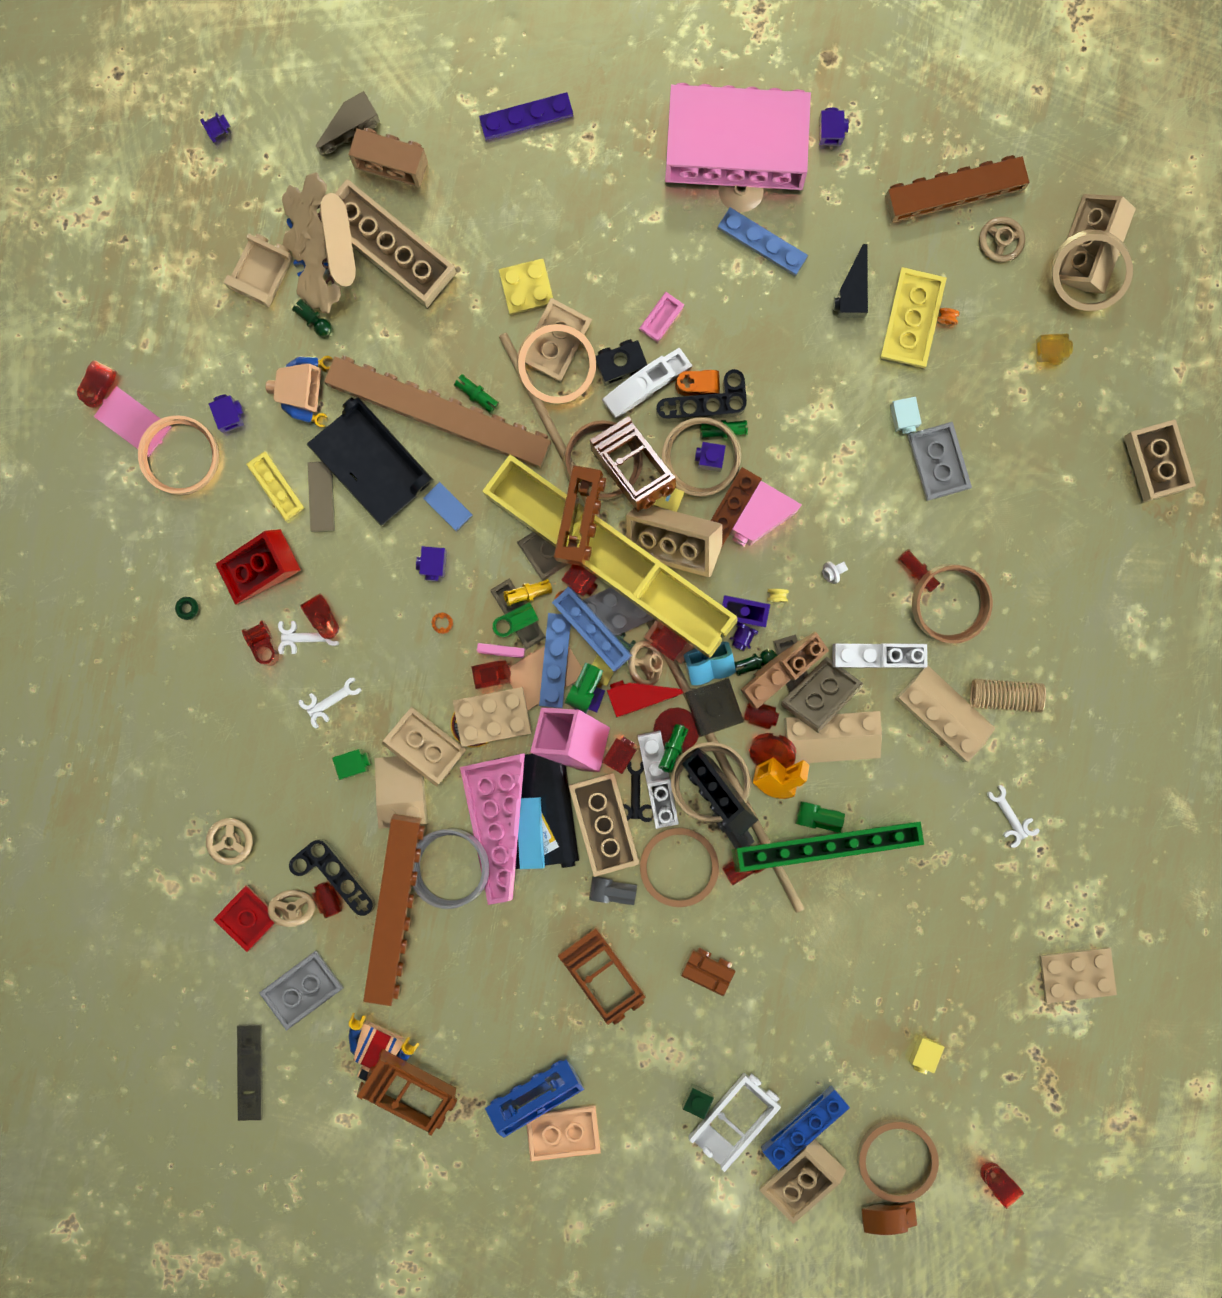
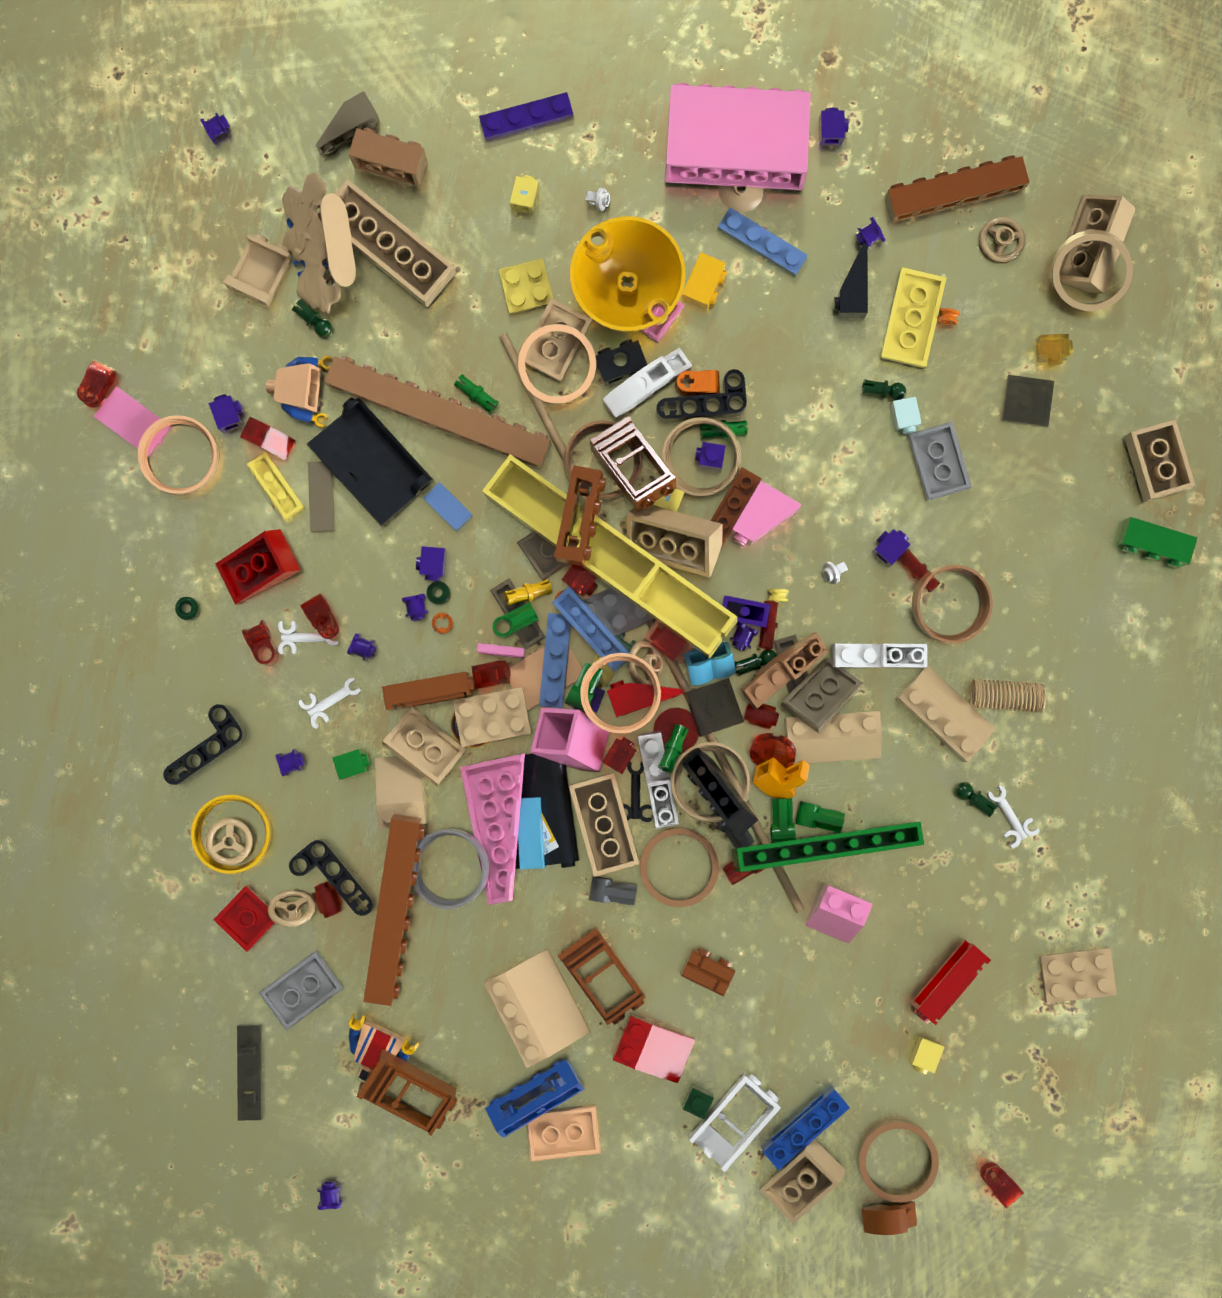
none -> black beam [163,704,247,785]
none -> yellow piece [191,794,273,874]
none -> clear red slope [240,417,296,461]
none -> dark purple brick [276,749,305,776]
none -> dark purple brick [317,1181,342,1210]
none -> dark purple brick [347,633,377,661]
none -> dark orange door [382,672,476,711]
none -> dark purple brick [402,594,428,621]
none -> dark green plate [426,581,450,605]
none -> tan slope [484,948,590,1068]
none -> light yellow brick [510,175,539,214]
none -> yellow piece [570,216,686,332]
none -> light nougat piece [580,653,661,733]
none -> white plate [585,188,610,211]
none -> slope [613,1012,695,1083]
none -> yellow brick [682,252,728,310]
none -> clear red pin [758,601,779,649]
none -> green piece [770,798,796,843]
none -> bright pink slope [805,882,873,944]
none -> dark purple brick [856,217,886,248]
none -> dark green pin [862,379,906,400]
none -> dark purple brick [872,529,911,567]
none -> red door [911,940,991,1025]
none -> dark green pin [955,782,998,817]
none -> clear smoke tile [1001,375,1054,428]
none -> green brick [1117,517,1198,568]

